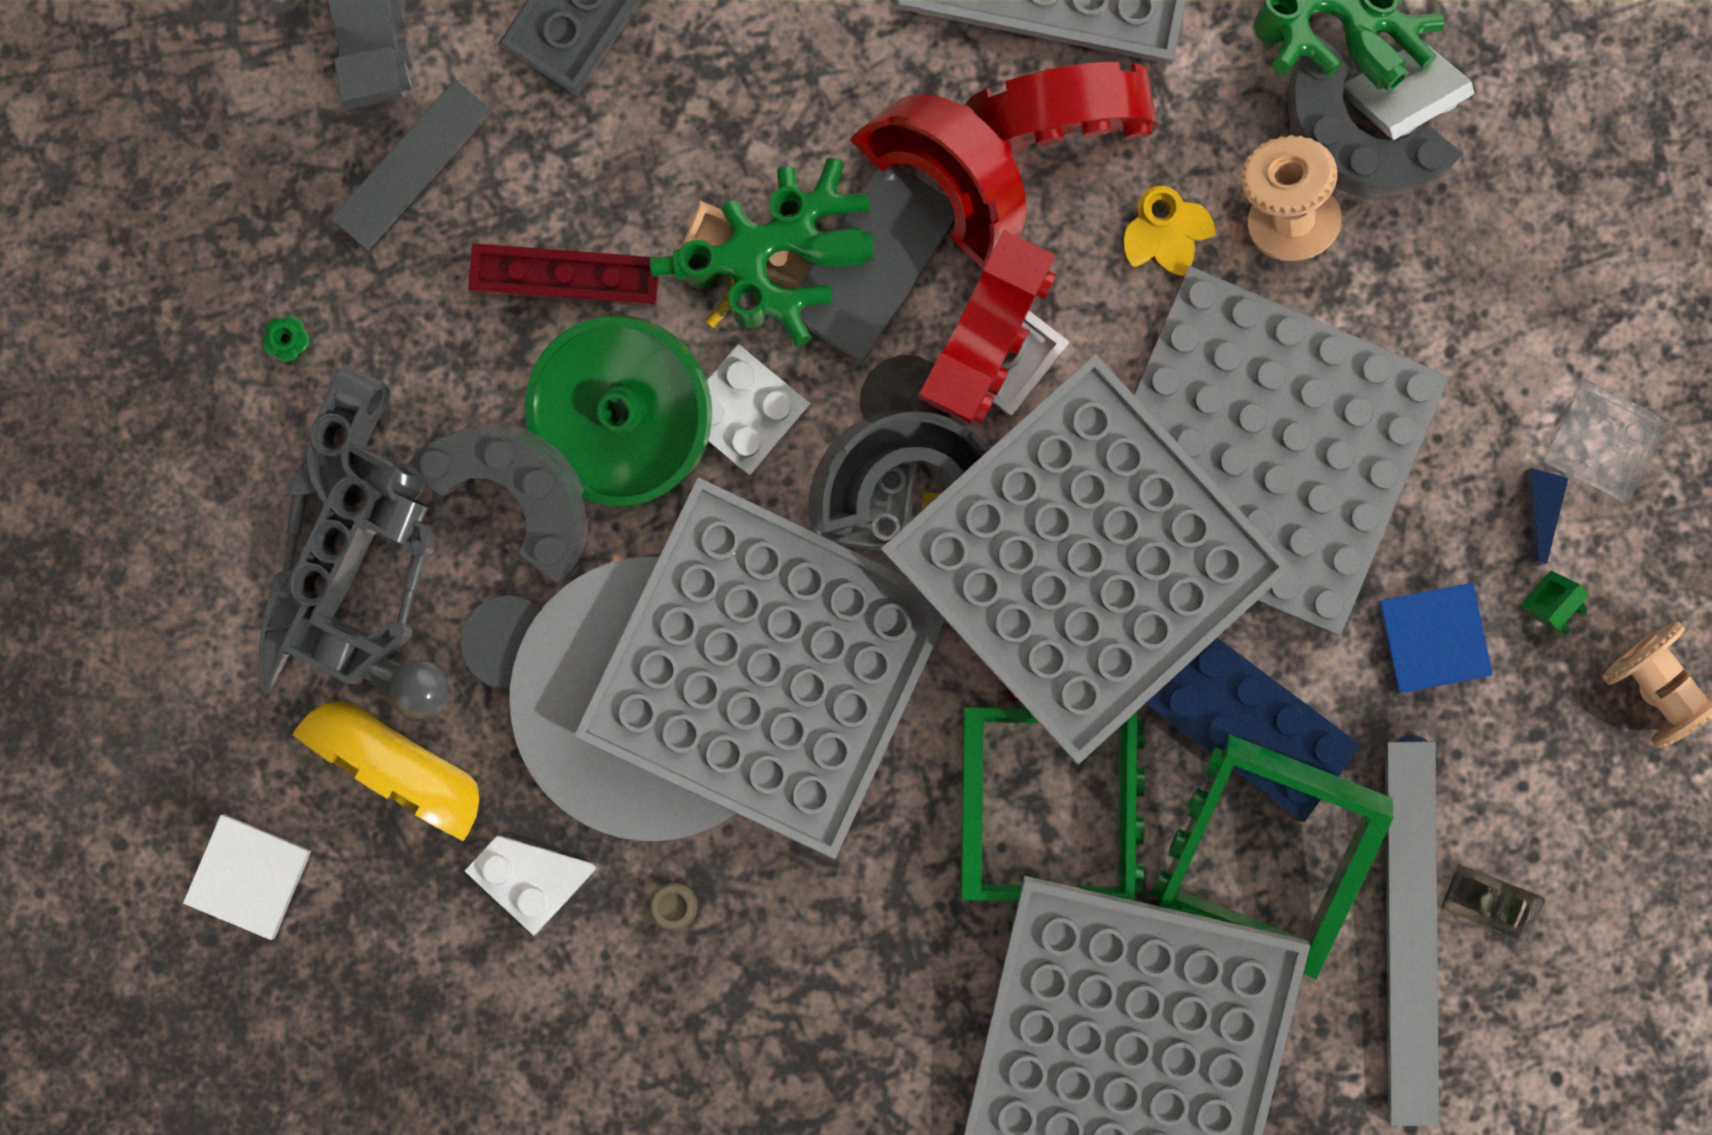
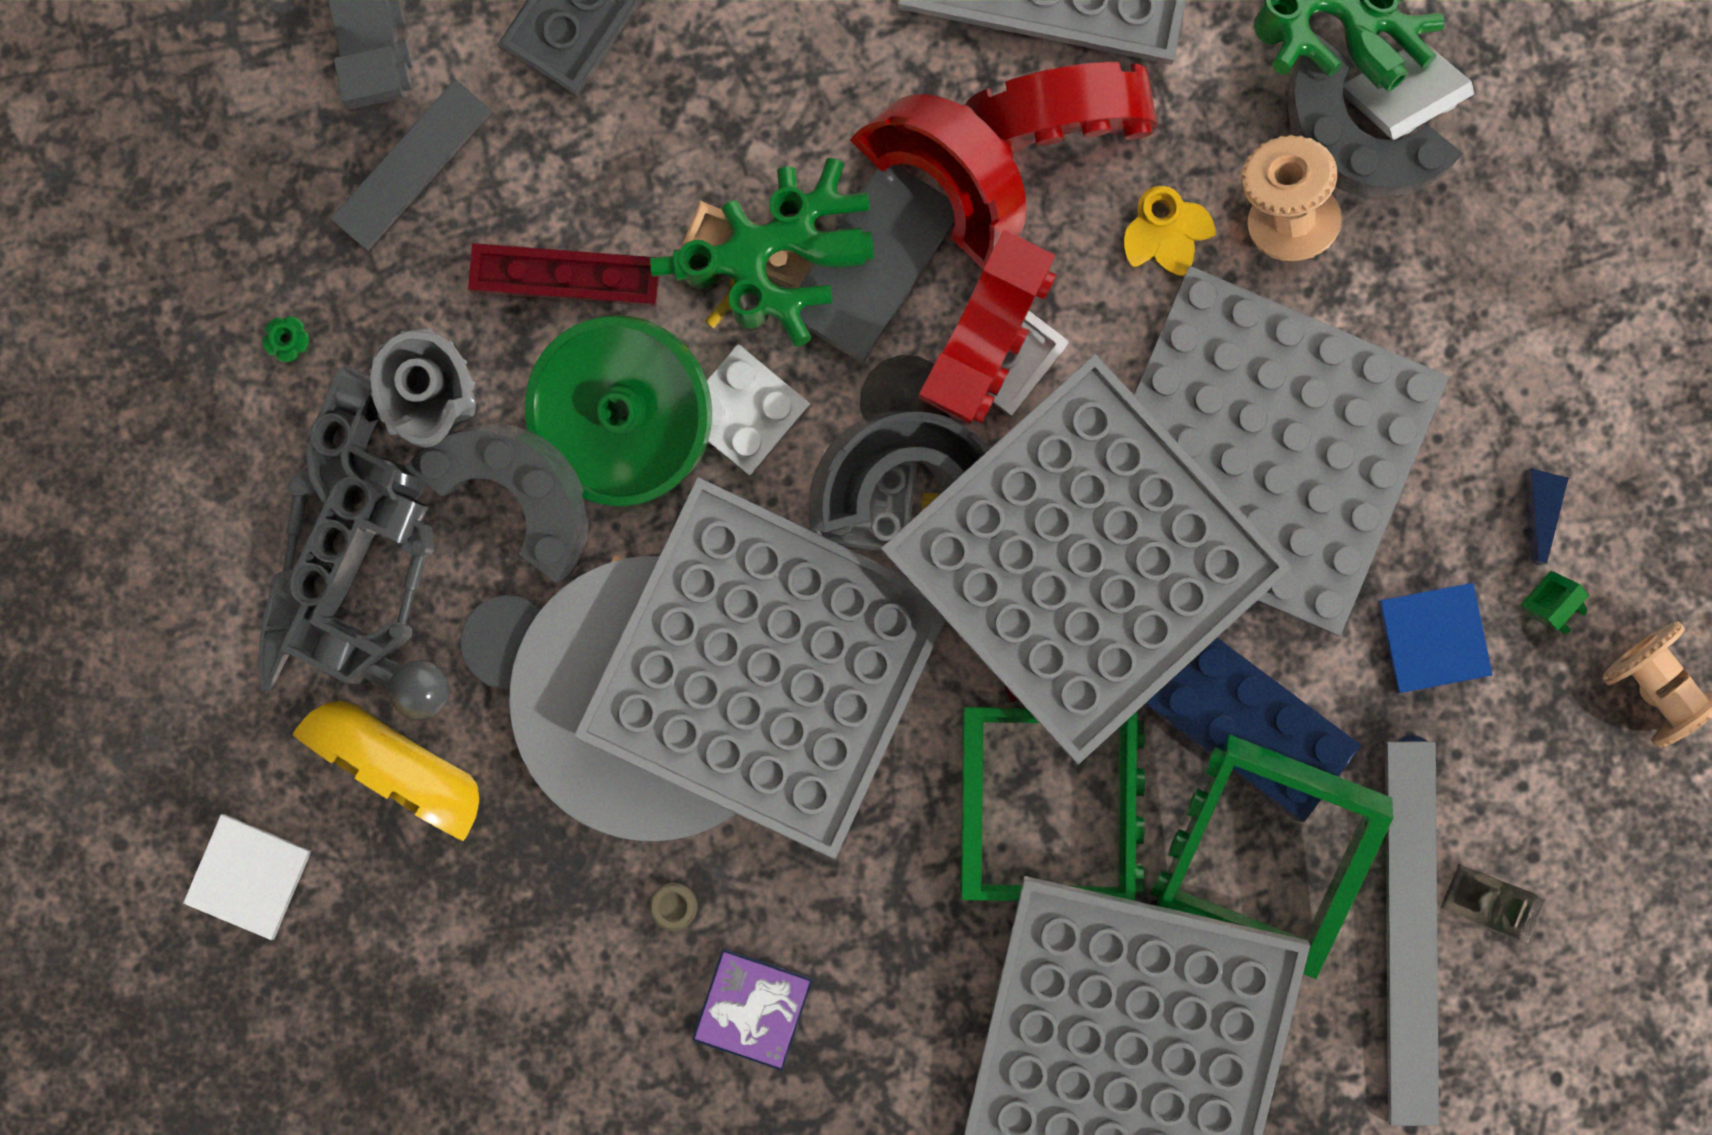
white wing [465,835,598,936] -> none
clear tile [1539,378,1669,506] -> none
none -> light grey head [369,328,476,448]
none -> tile [692,948,813,1071]

